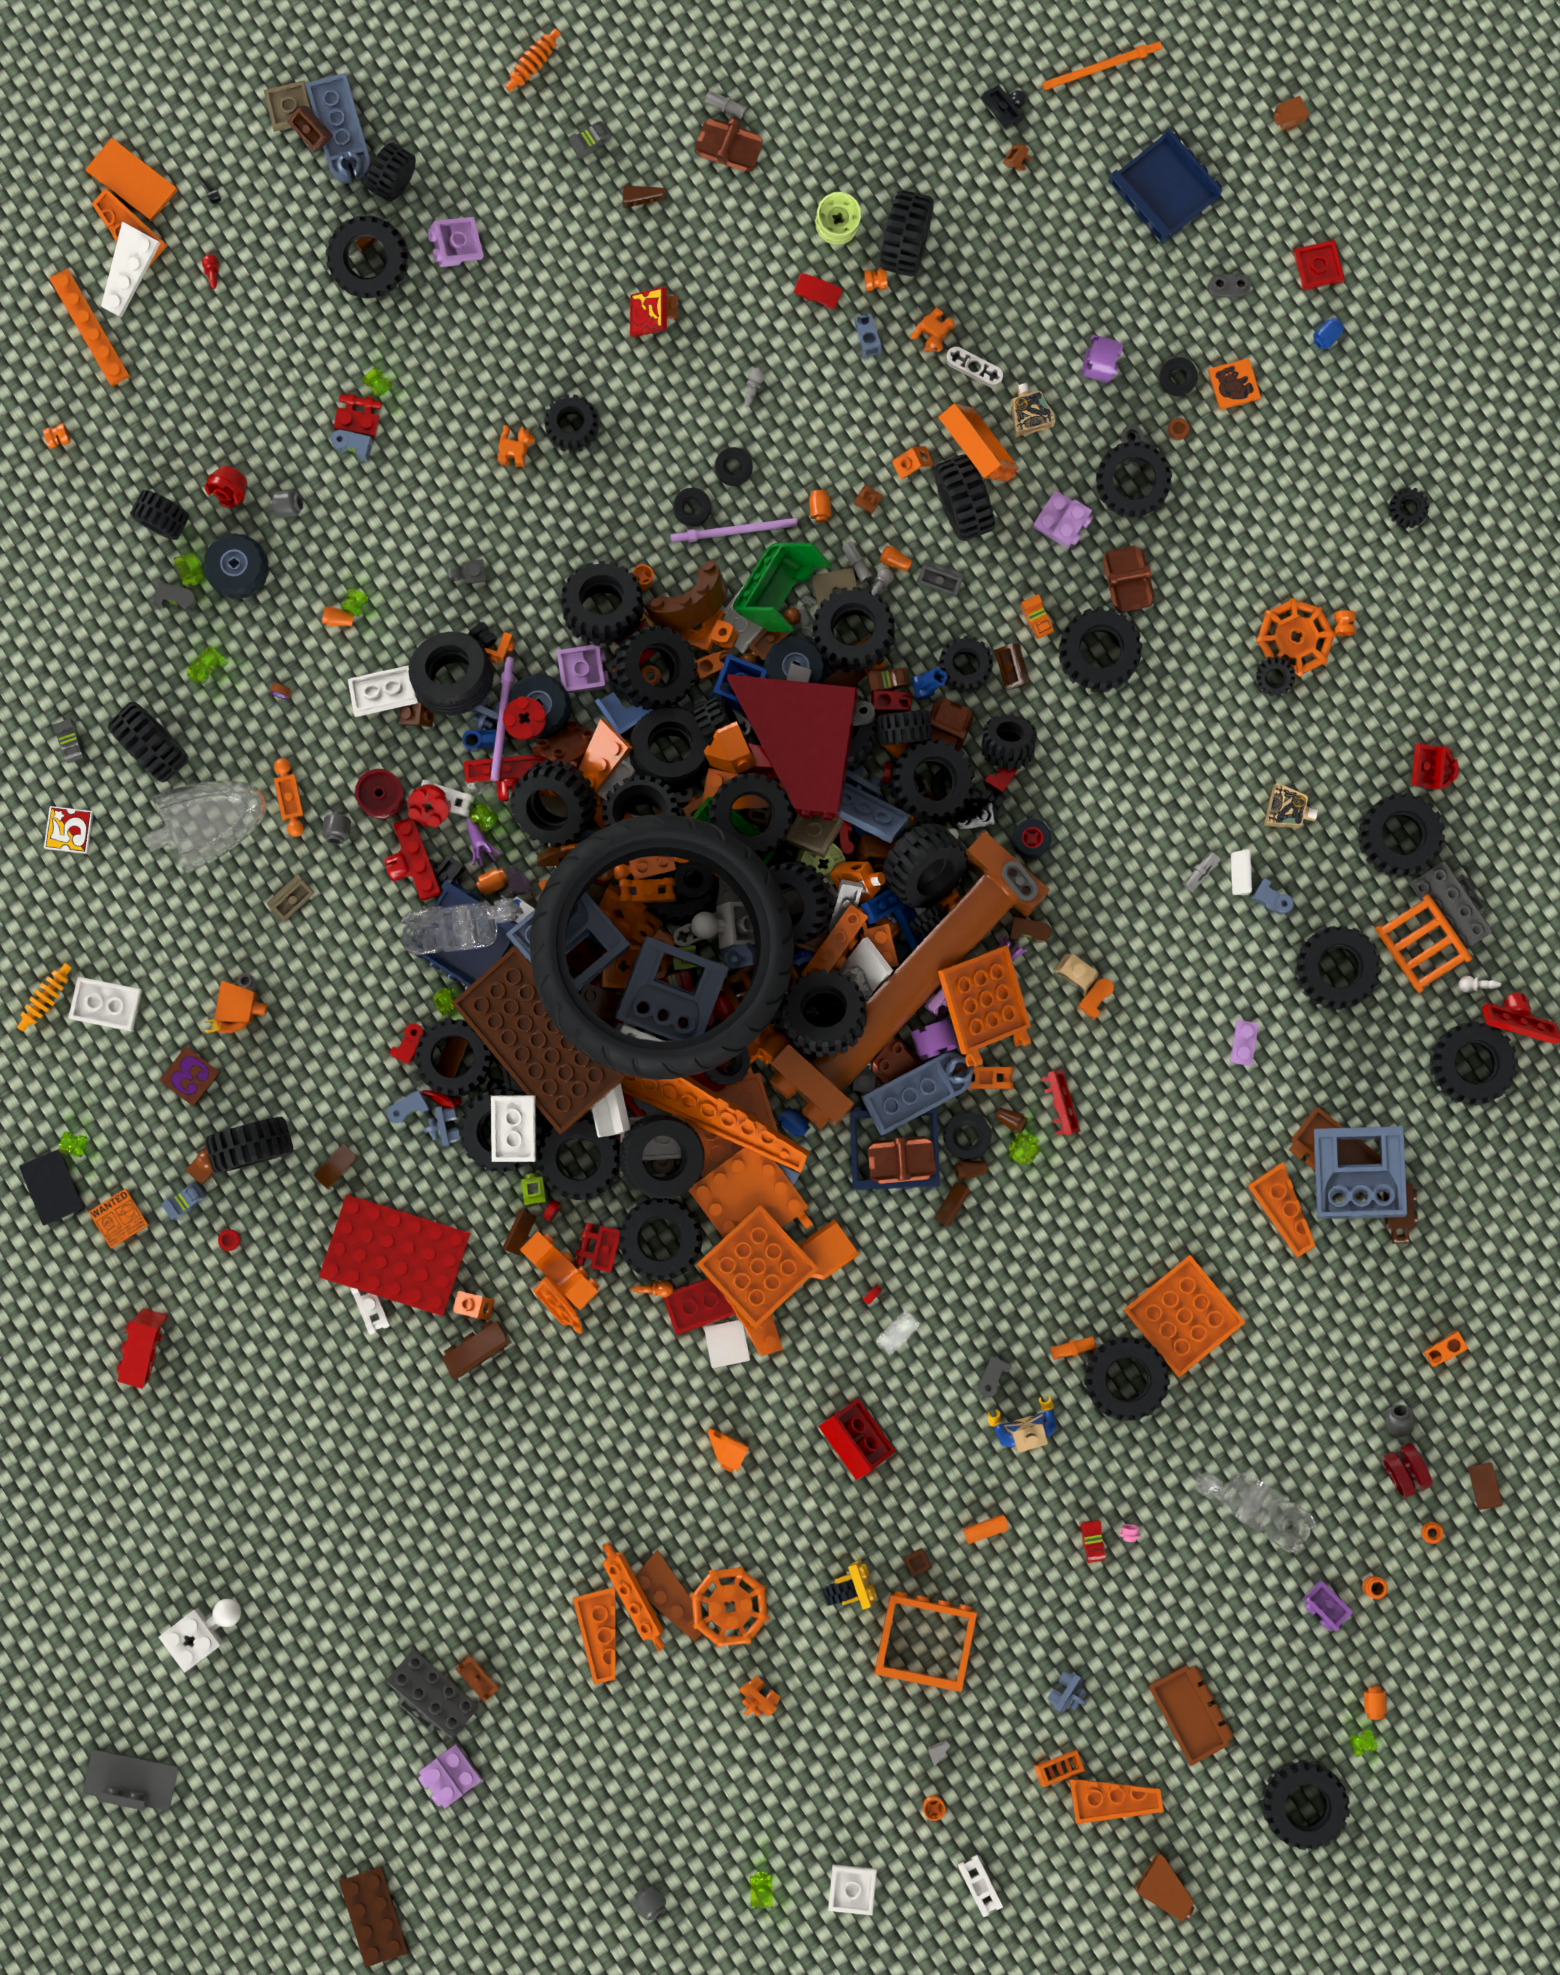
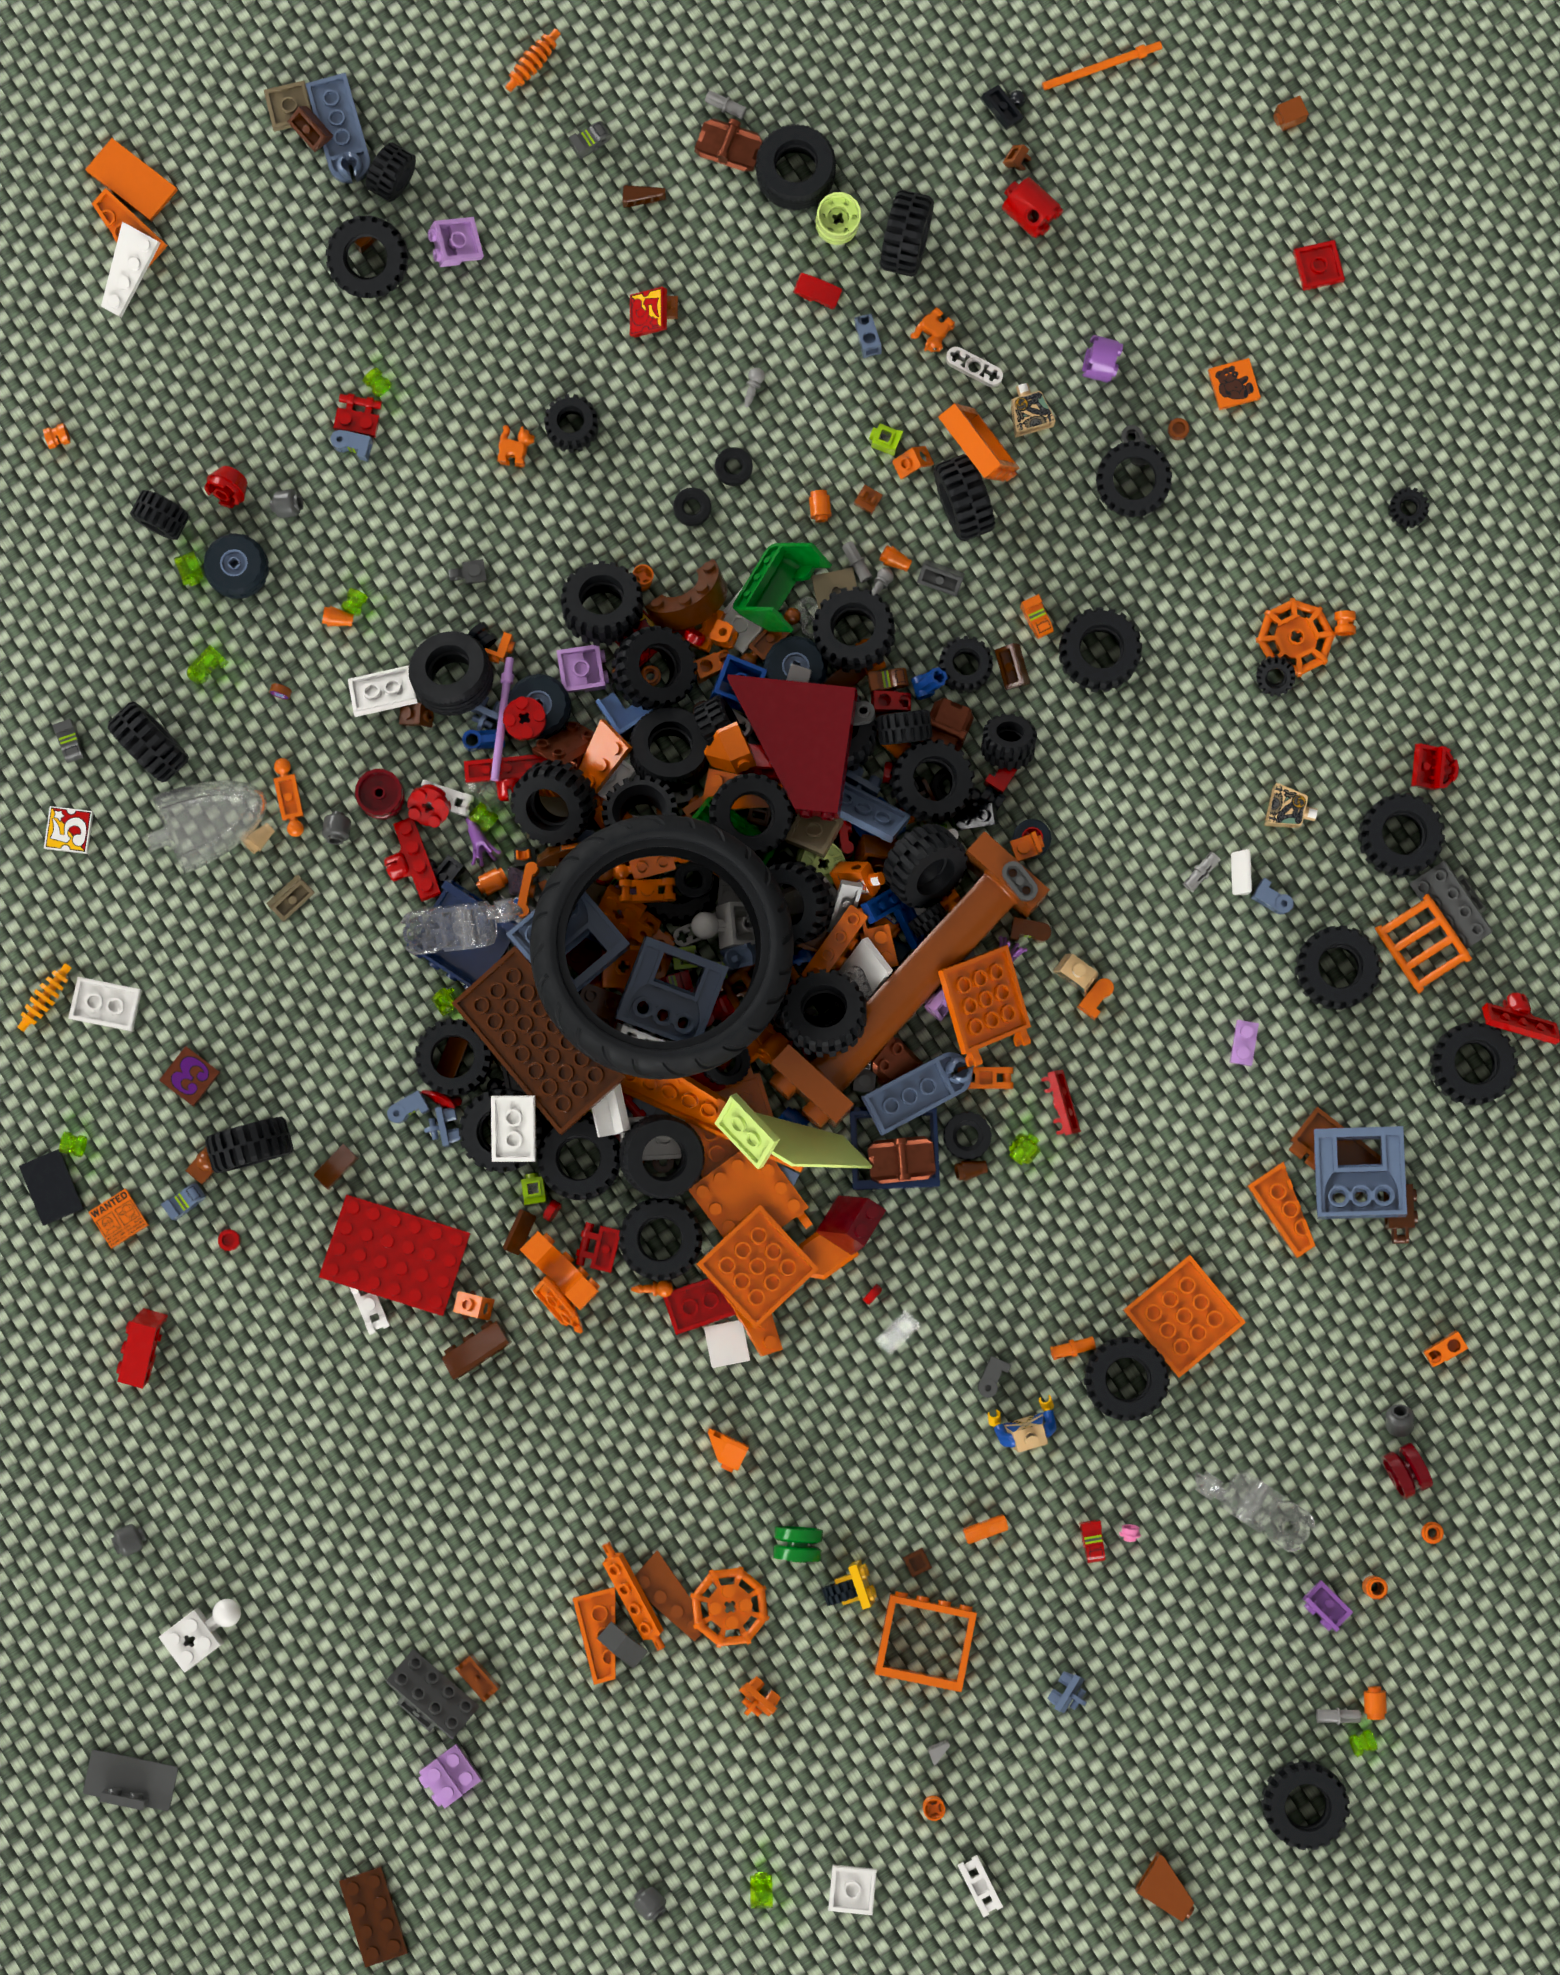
orange plate [49,268,130,387] -> none
dark grey leg [153,582,197,611] -> none
black hand [199,178,222,204] -> none
red bar [202,254,219,289] -> none
orange torso [204,973,268,1033] -> none
red leg [389,1023,425,1065] -> none
lavender bar [670,518,798,543] -> none
red slope [818,1398,896,1481] -> none
orange wheel [864,268,887,292] -> none
medium lavender brick [910,1019,960,1061] -> none
reddish brown slope [934,1183,971,1227] -> none
reddish brown cone [994,1107,1028,1134] -> none
lavender plate [1033,490,1093,549] -> none
orange slope [1033,1750,1085,1787] -> none
orange wing [1069,1778,1164,1824] -> none
copper shield [1102,545,1155,613] -> none
dark blue panel [1108,128,1223,244] -> none
dark orange hinge [1148,1665,1234,1766] -> none
black tyre [1159,357,1198,396] -> none
dark grey plate [1208,274,1251,297] -> none
blue brick [1313,318,1344,349] -> none
white bar [1459,976,1502,993] -> none
reddish brown slope [1468,1462,1502,1510] -> none
none -> dark grey head [111,1524,146,1557]
none -> tan cone [243,823,275,854]
none -> pearl dark grey piece [513,847,537,869]
none -> orange plate [516,862,540,919]
none -> dark grey slope [597,1621,648,1668]
none -> red tile [683,628,706,646]
none -> yellowish green piece [714,1093,872,1169]
none -> black tyre [756,124,836,210]
none -> green wheel [773,1526,823,1563]
none -> dark red slope [816,1195,886,1255]
none -> lime window [869,423,903,456]
none -> red cylinder [1002,177,1064,238]
none -> orange bracket [1009,831,1044,862]
none -> light grey axle [1316,1707,1361,1725]

